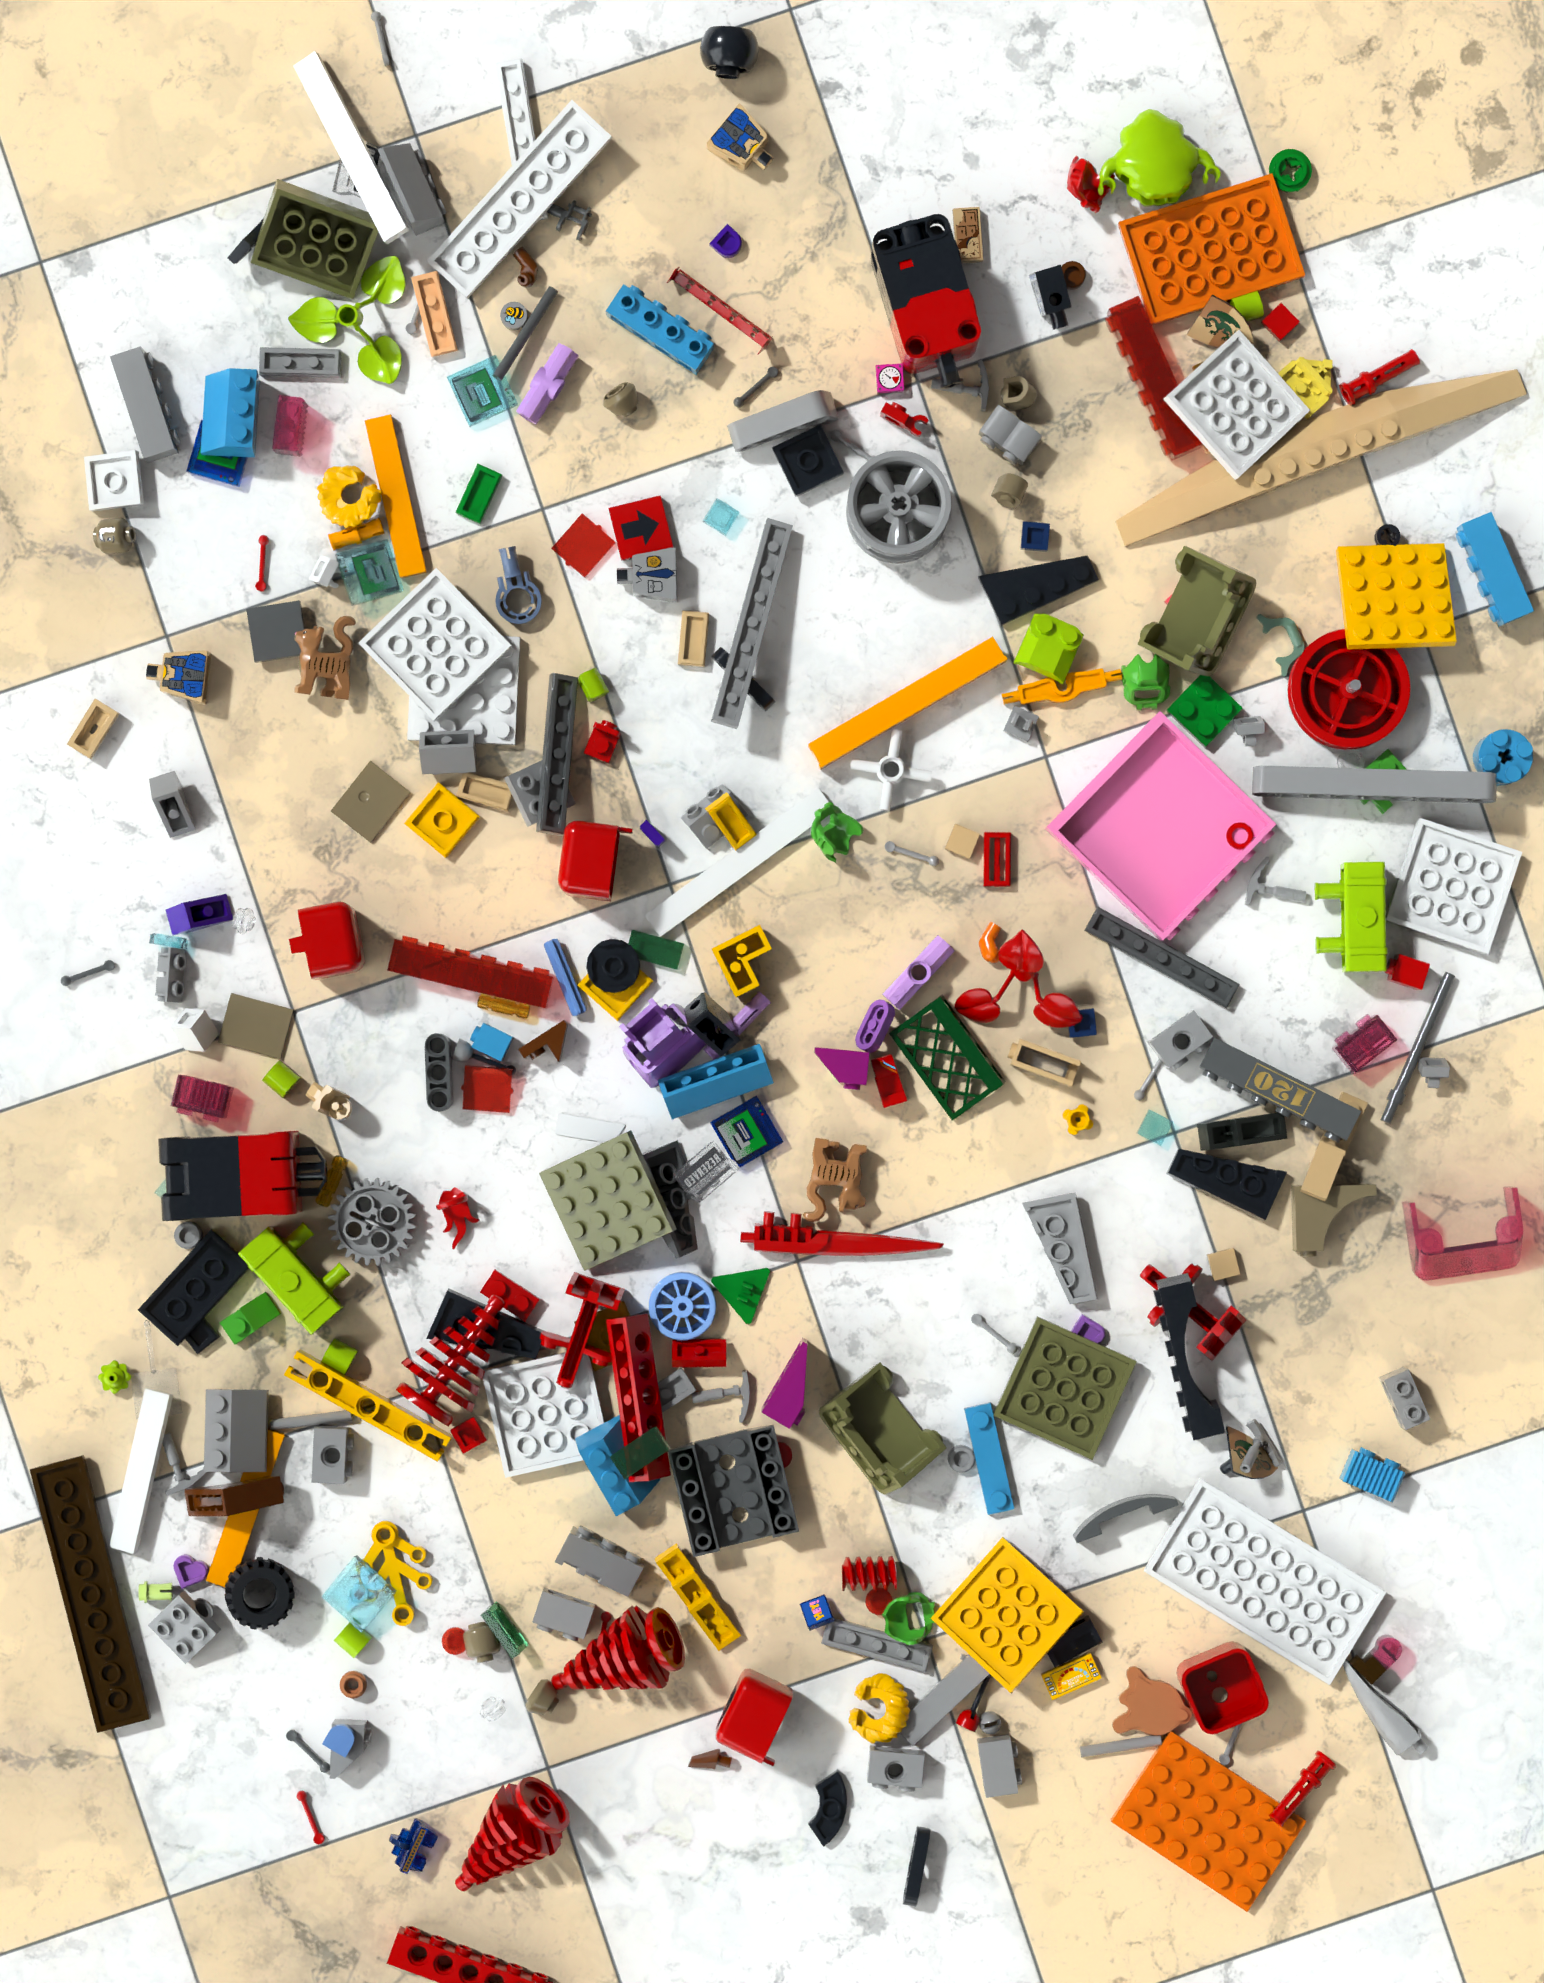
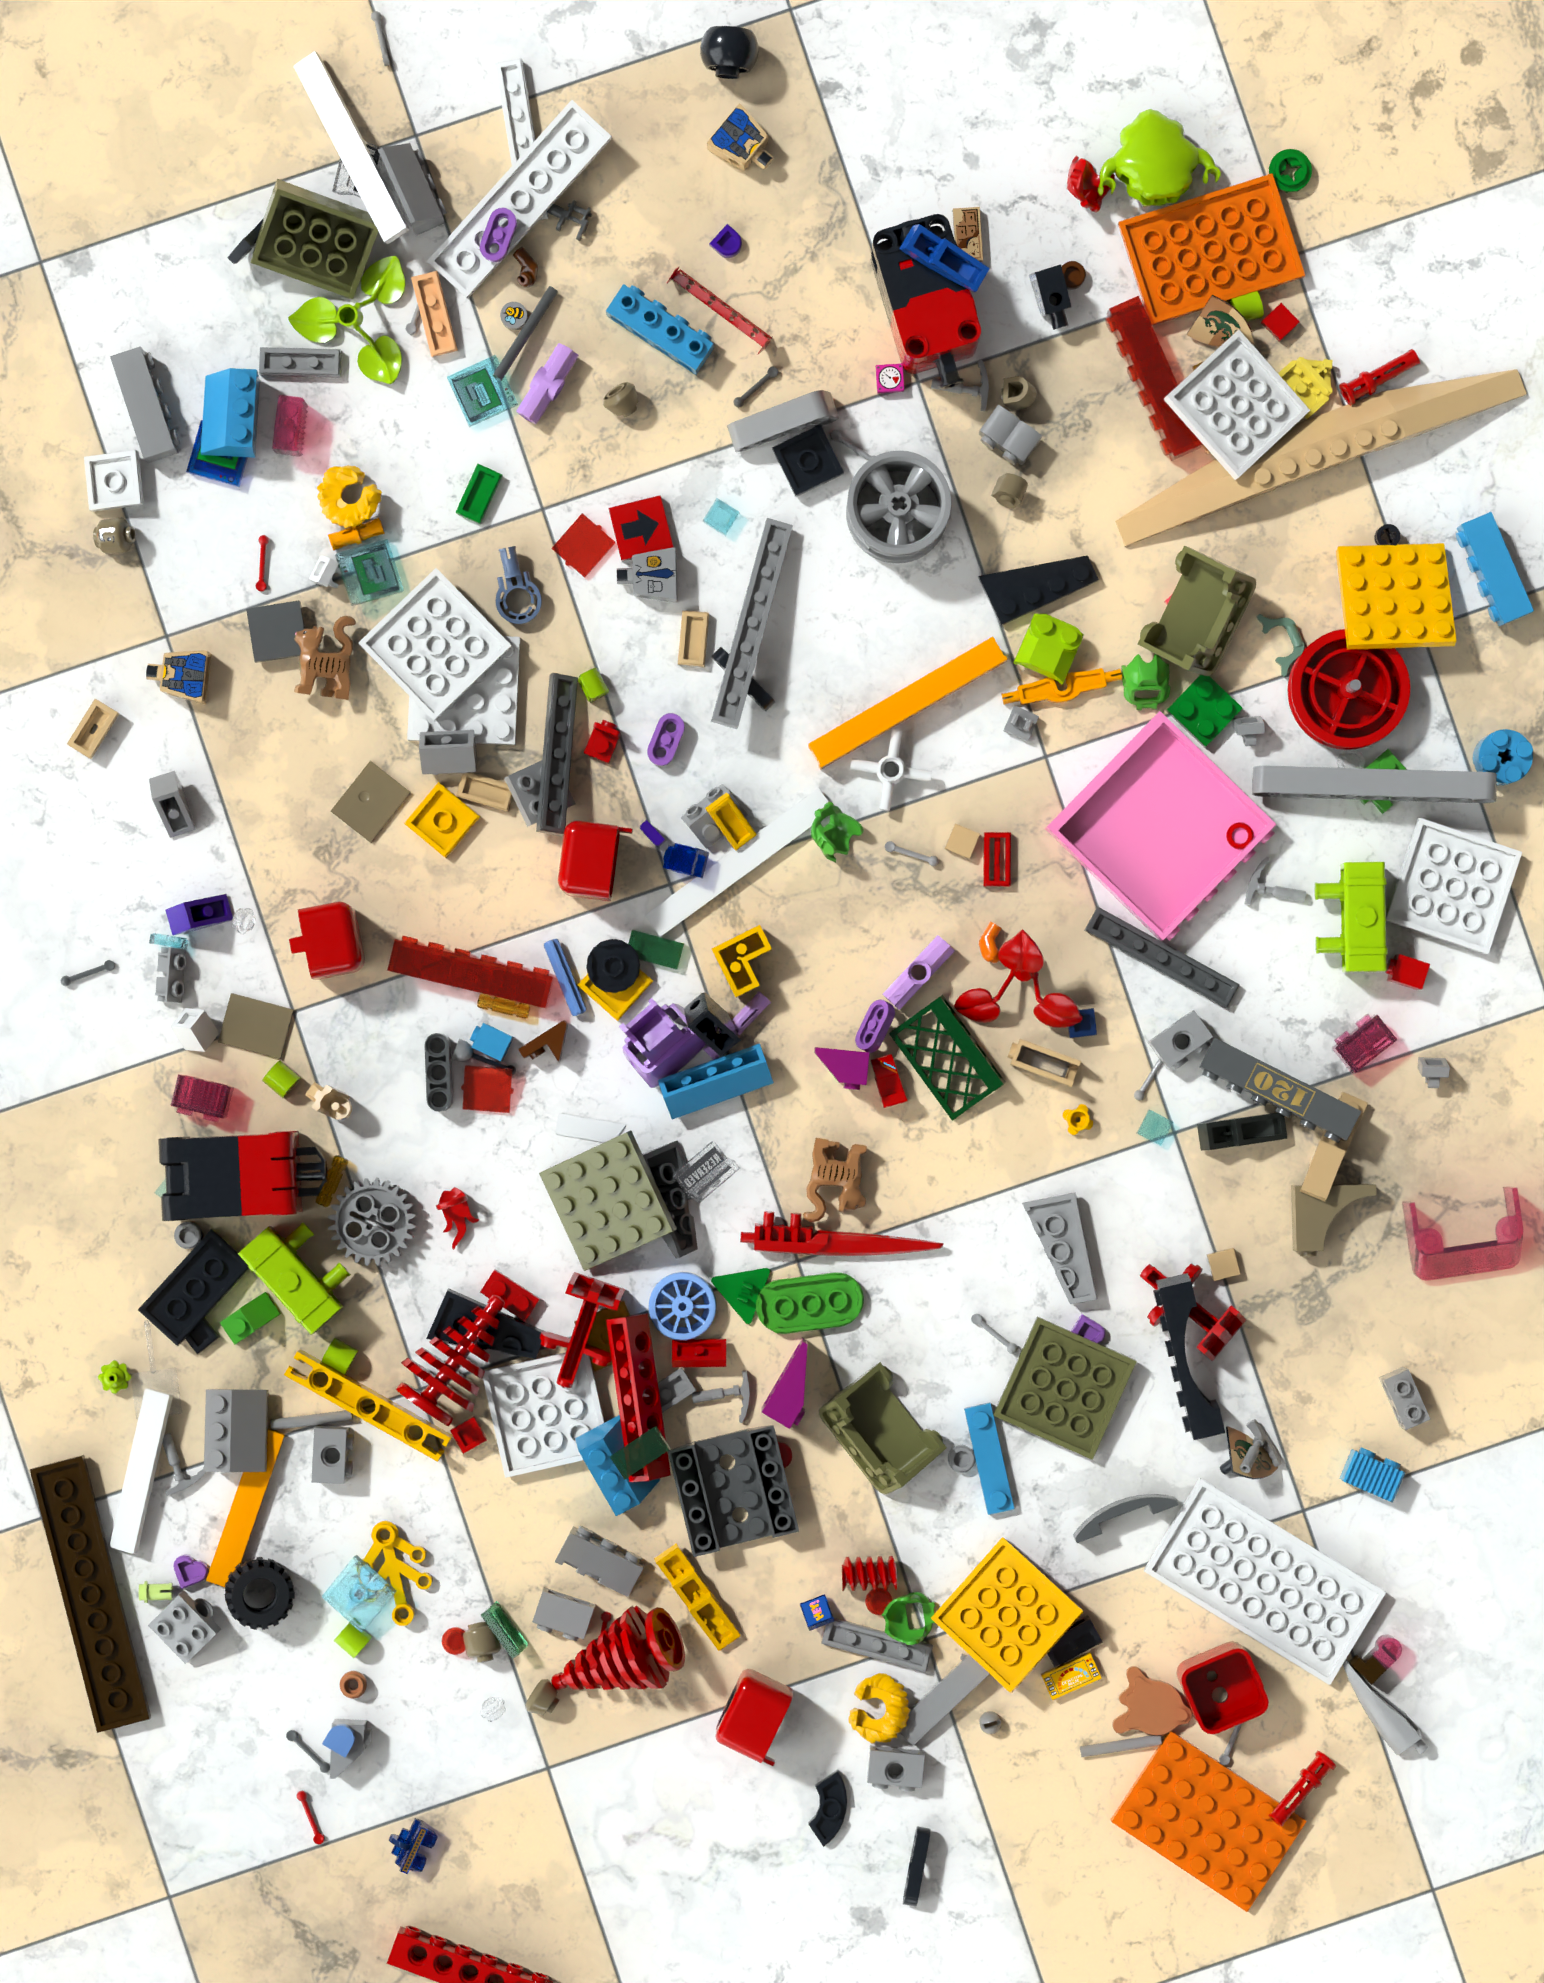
reddish brown arch [184,1476,284,1516] -> none
light orange tile [365,414,427,578] -> none
red plant [455,1776,570,1892] -> none
reddish brown bar [688,1749,732,1769] -> none
tile [710,1095,783,1169] -> none
red plate [880,402,929,437] -> none
hinge [956,1674,993,1732] -> none
light grey brick [977,1734,1022,1798] -> none
dark blue plate [1020,521,1050,552] -> none
black wing [1166,1149,1287,1221] -> none
dark grey bar [1380,972,1455,1124] -> none
none -> medium lavender plate [480,208,517,262]
none -> medium lavender plate [647,713,685,766]
none -> clear blue window [663,843,709,878]
none -> bright green tile [756,1272,864,1334]
none -> blue slope [899,224,990,292]

